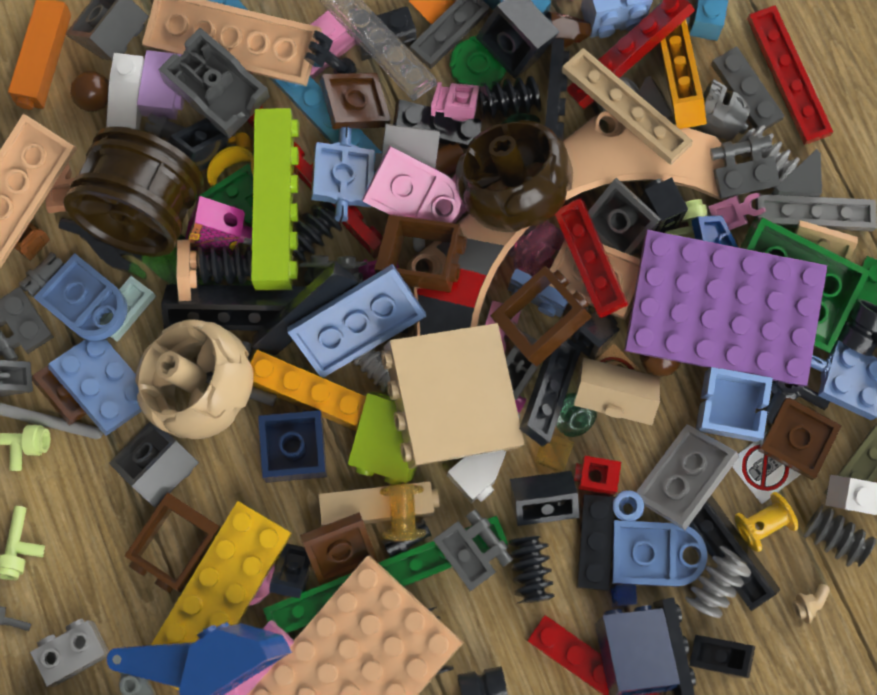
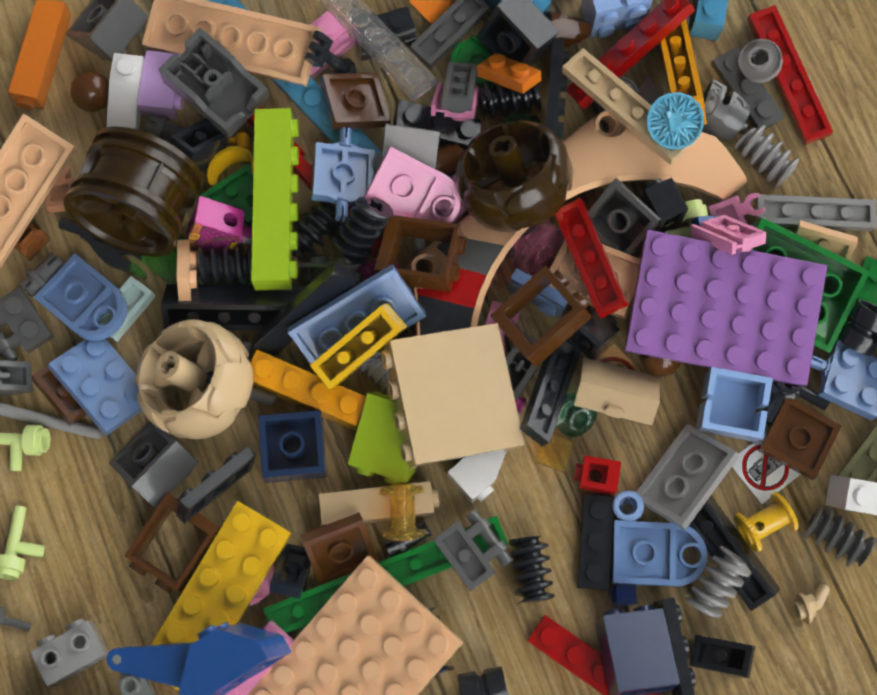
black brick [510,471,579,526] -> none
dark grey plate [710,136,781,199] -> none
dark grey slope [771,149,822,197] -> none
none -> black plate [176,446,256,524]
none -> yellow brick [309,303,407,390]
none -> black piece [332,197,393,264]
none -> dark grey plate [441,62,478,113]
none -> orange plate [477,53,541,94]
none -> medium azure wheel [647,92,704,150]
none -> bright pink plate [691,215,766,255]
none -> light grey plate [738,38,783,83]

